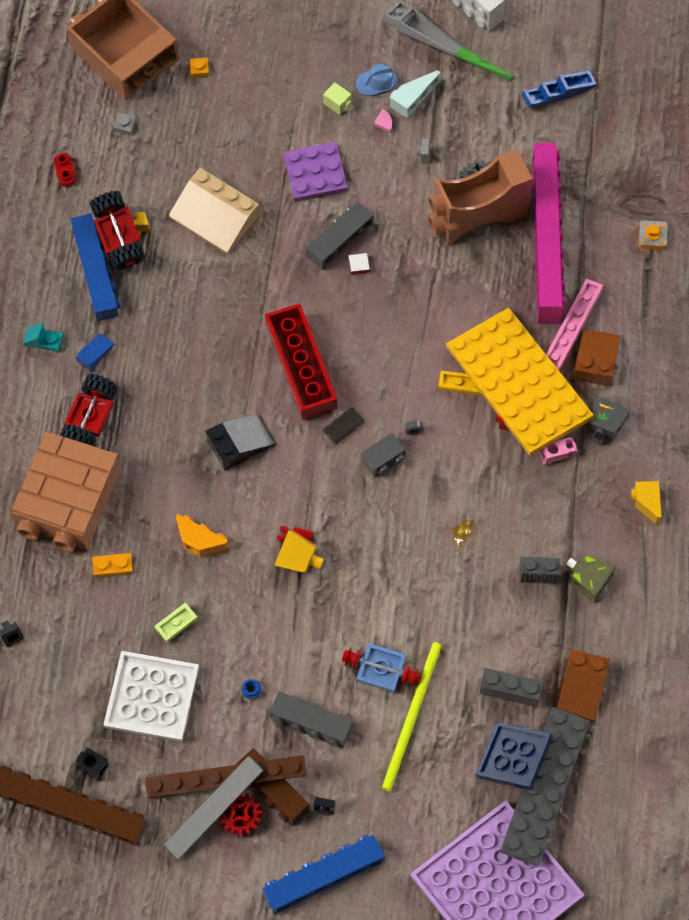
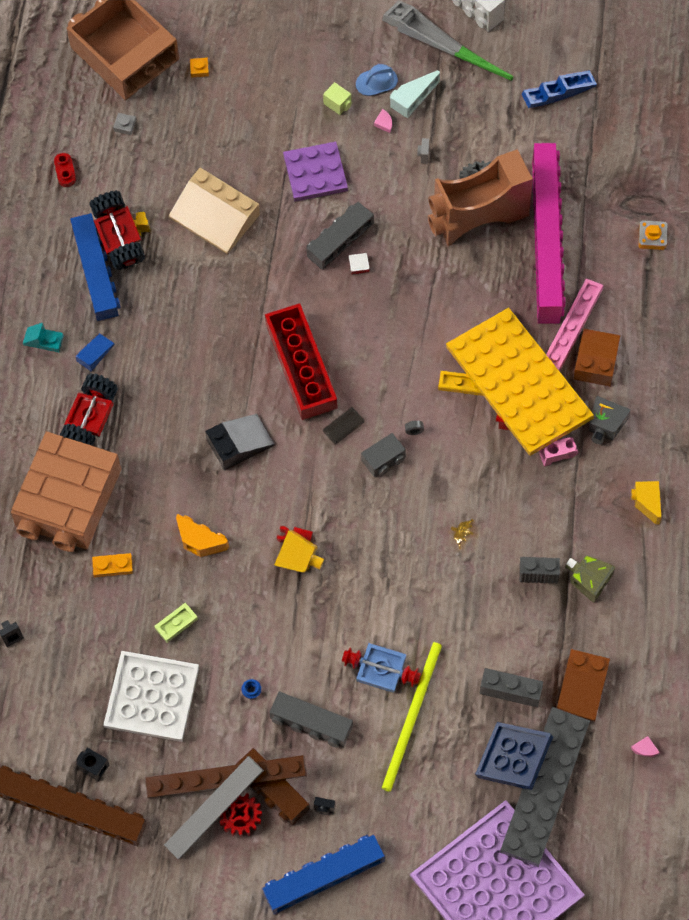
none -> bright pink tile [631,736,660,757]

